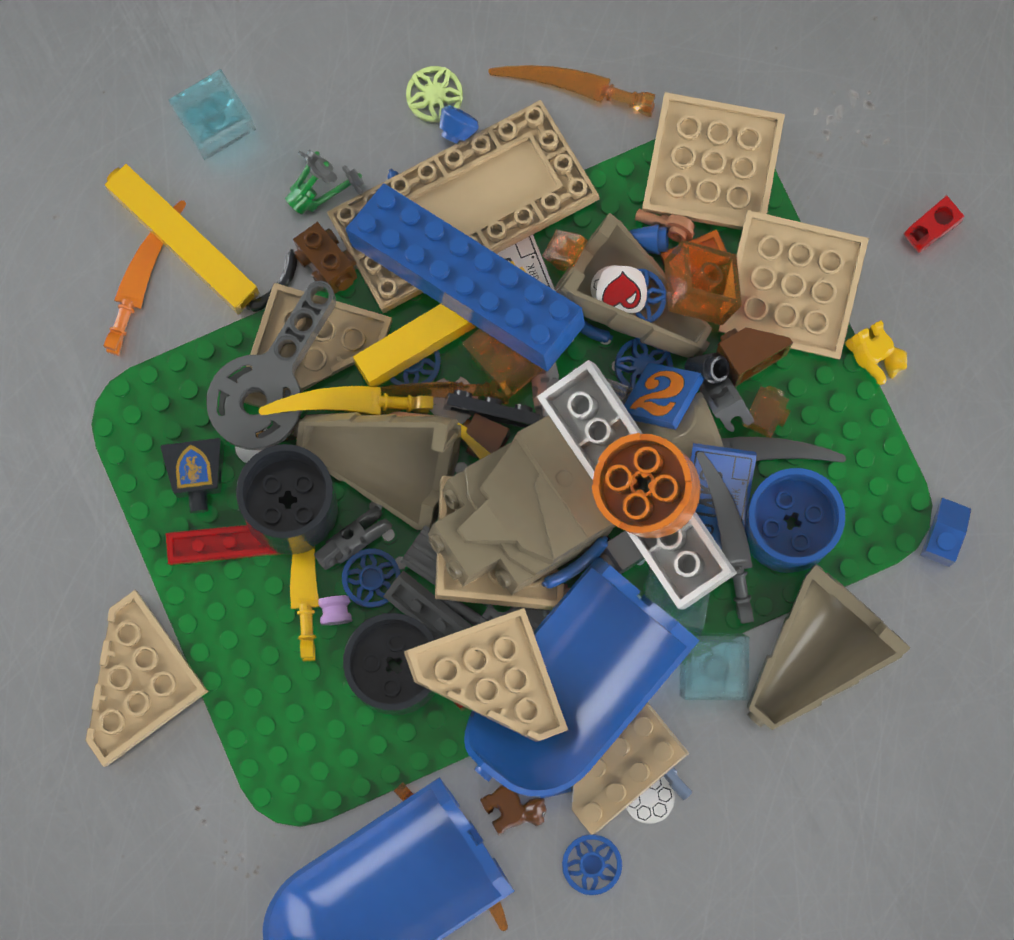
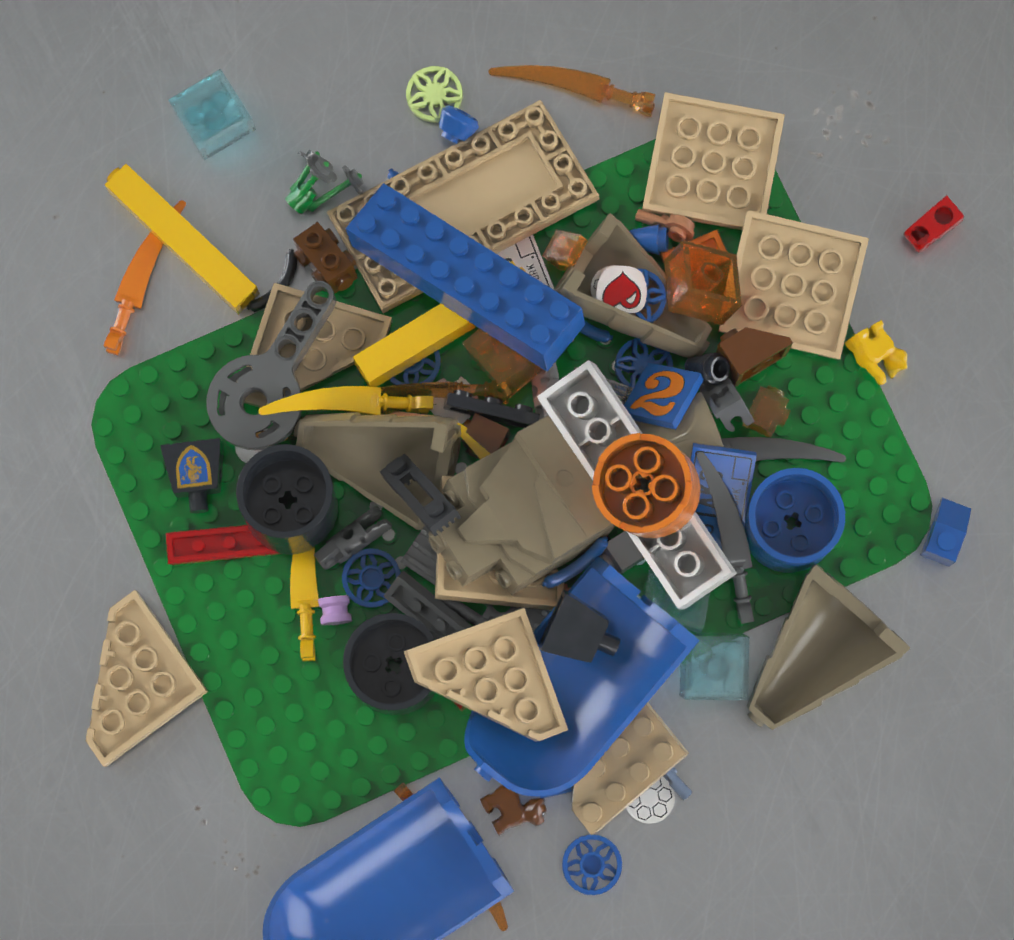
none -> black container [380,454,461,536]
none -> black torso [538,589,621,663]

